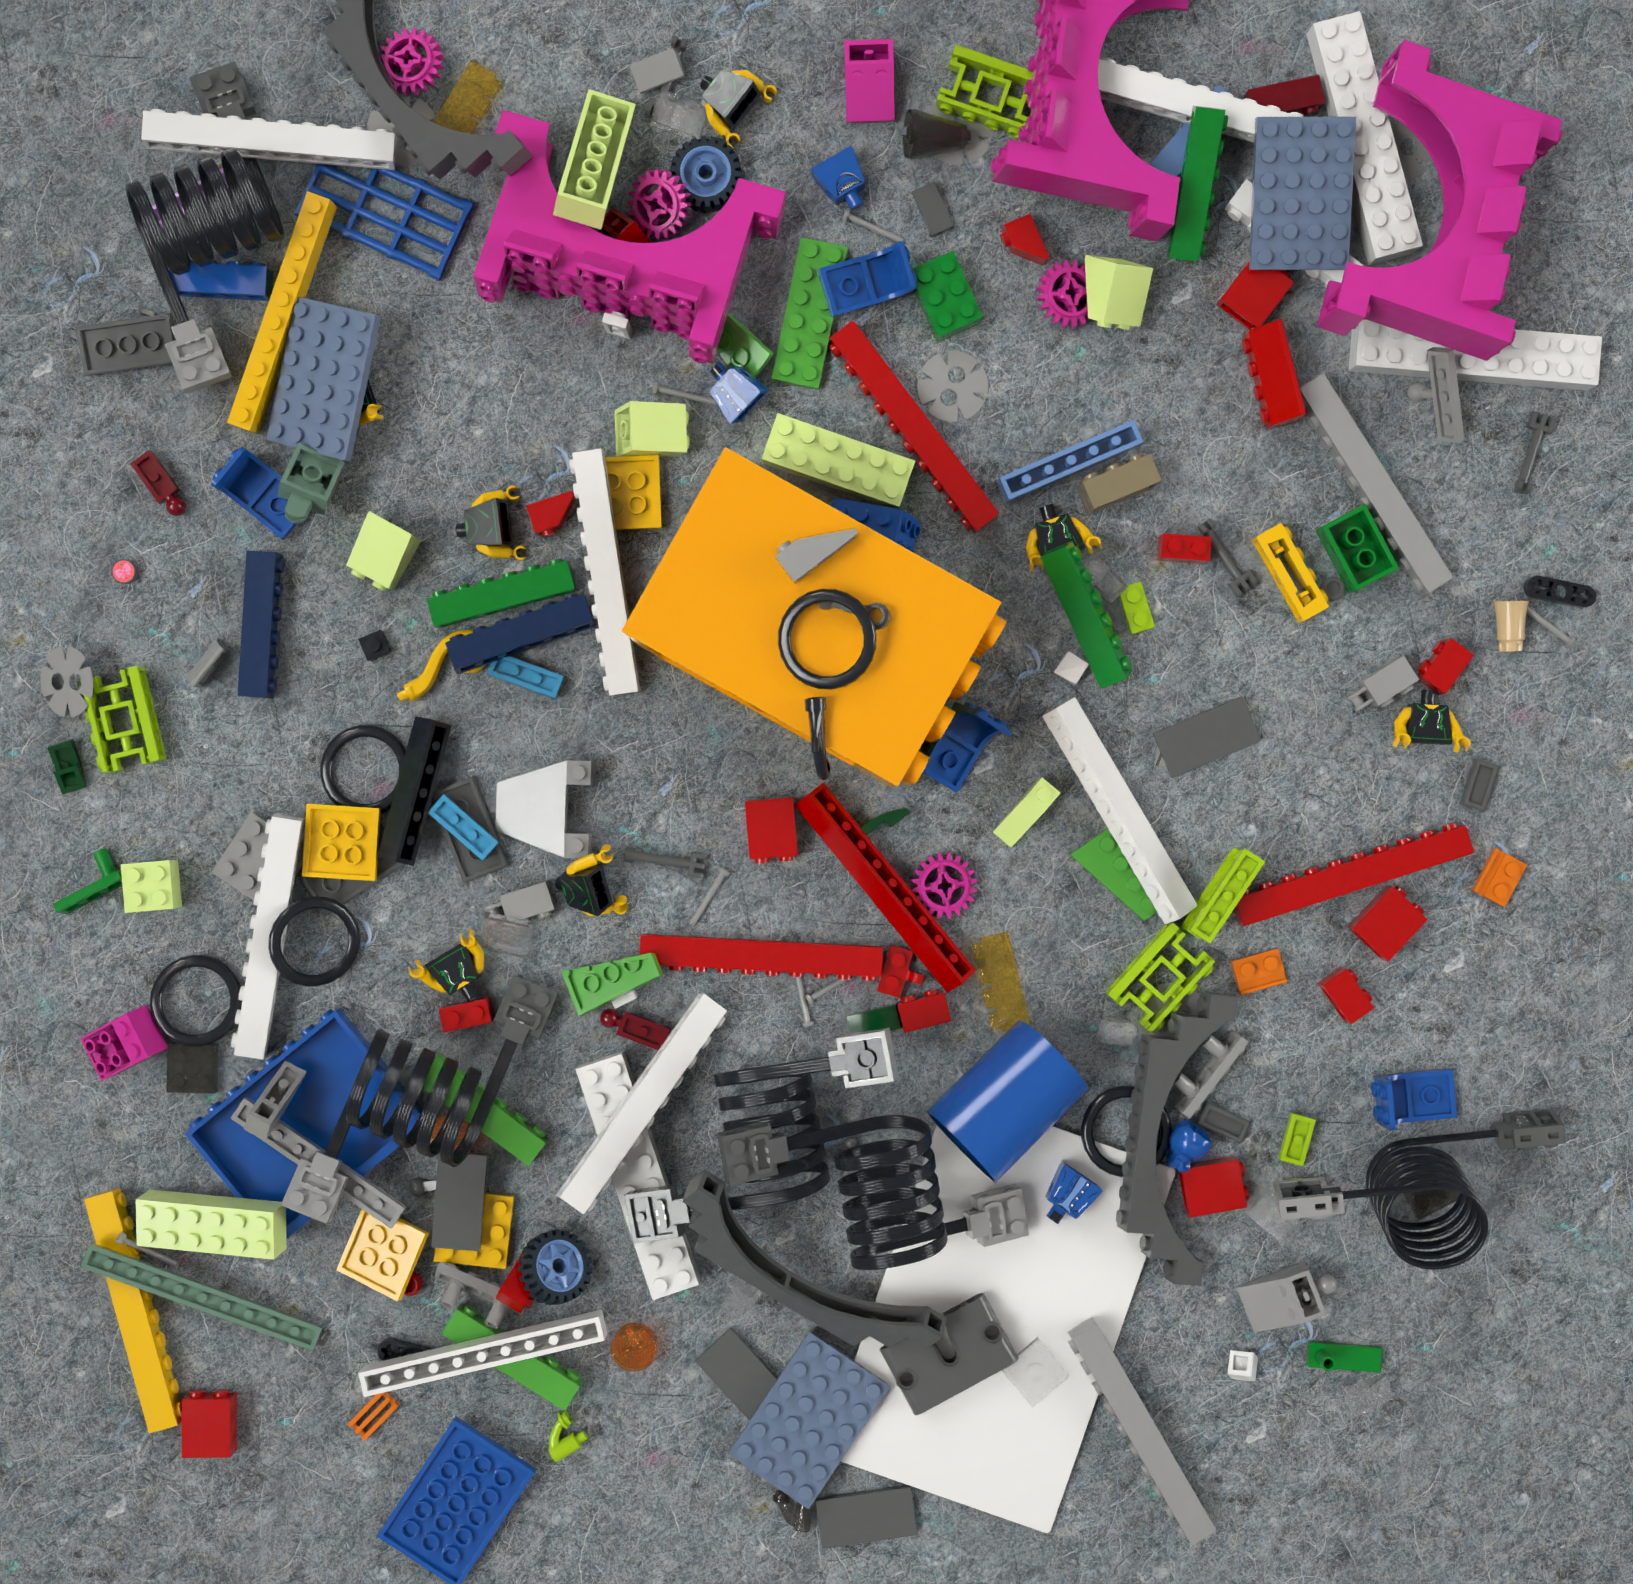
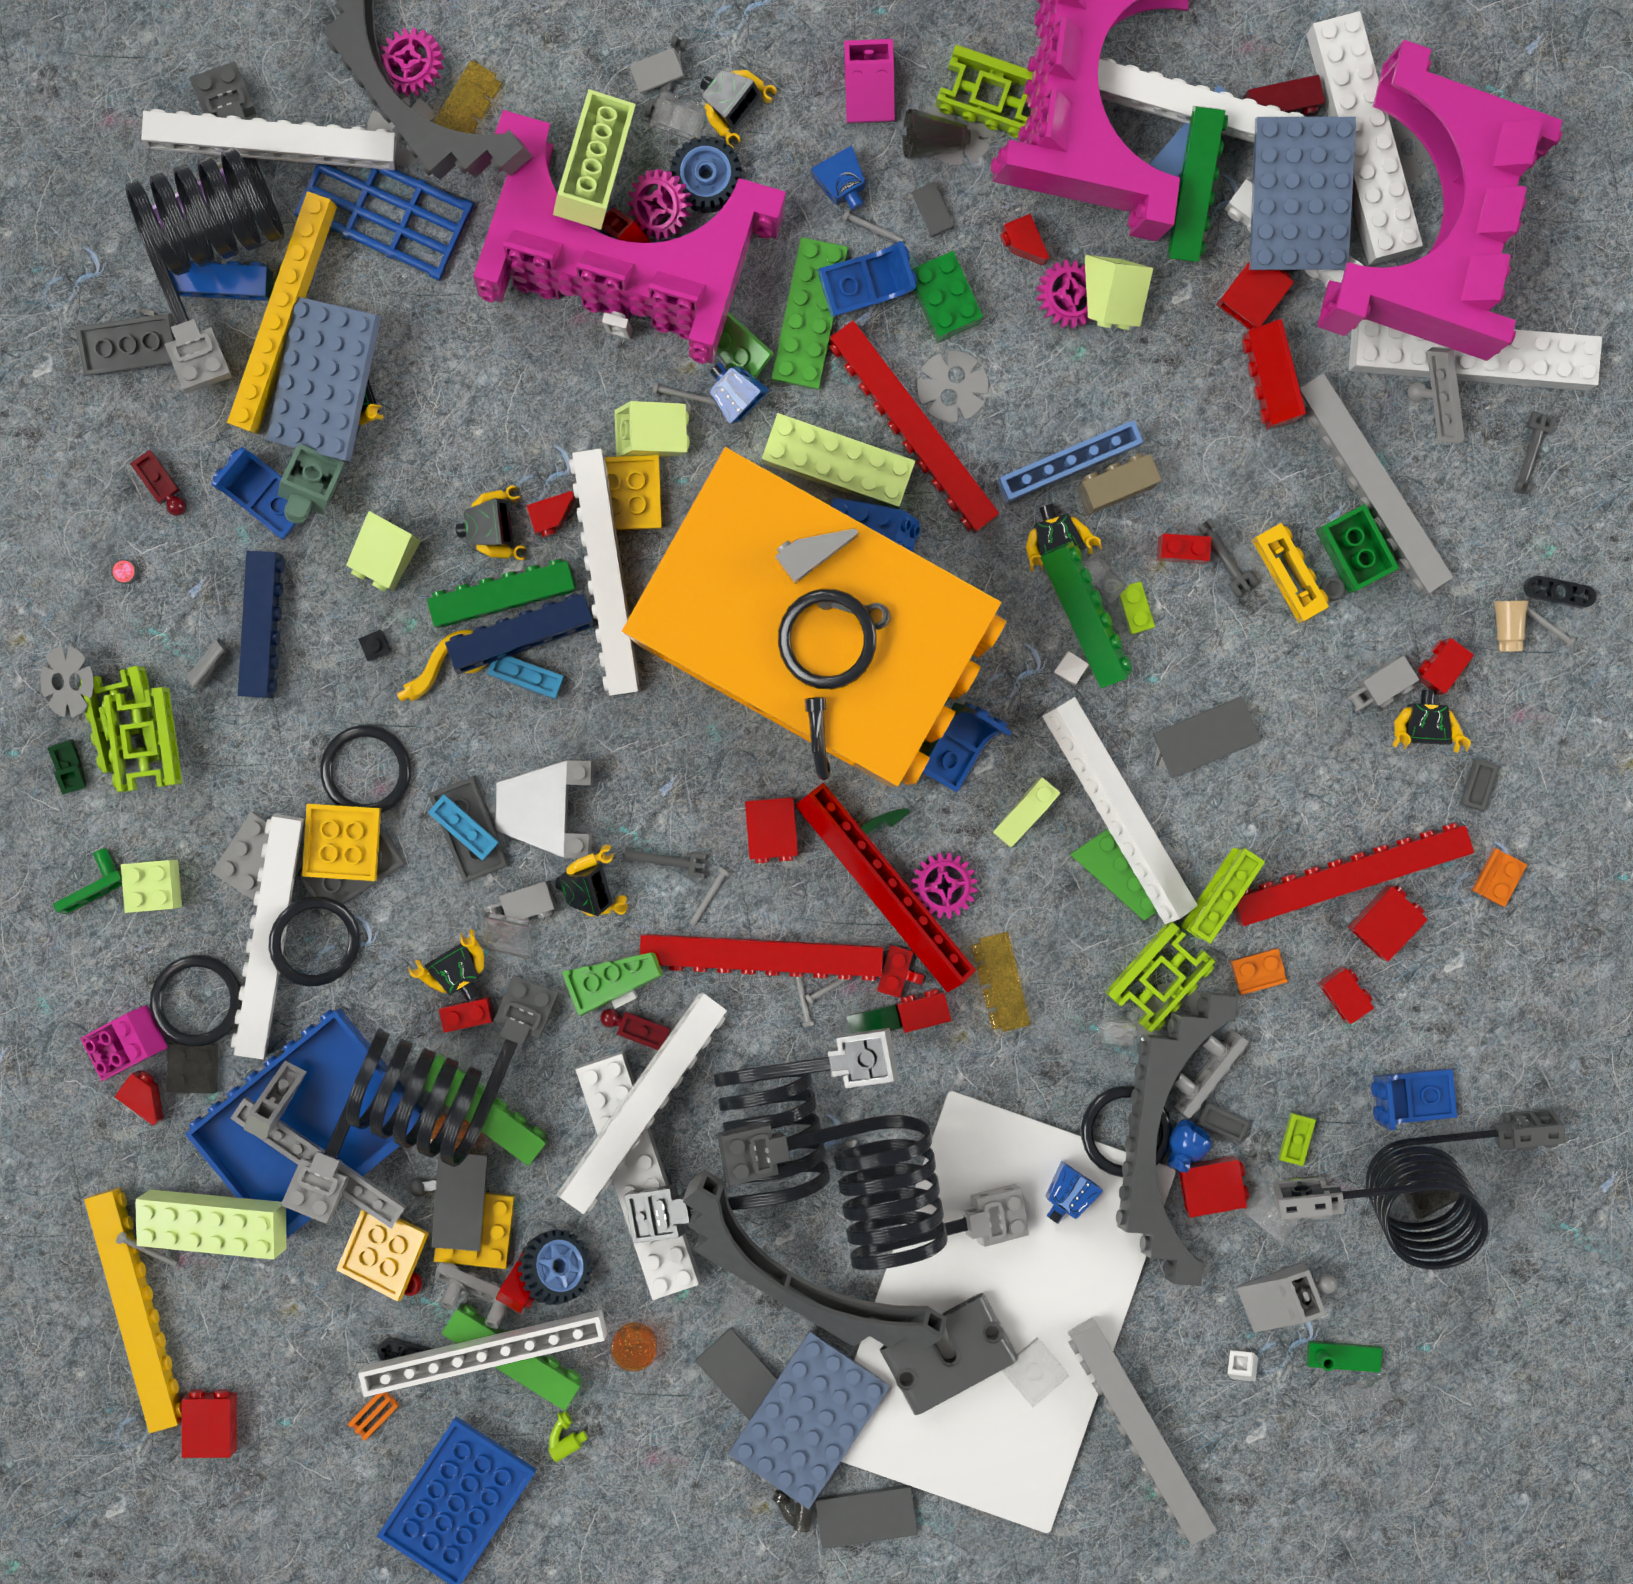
sand green plate [80,1242,323,1351] -> none
black brick [377,716,452,866] -> none
blue piece [927,1020,1089,1183] -> none
none -> lime fence [102,687,183,792]
none -> red slope [114,1070,163,1126]

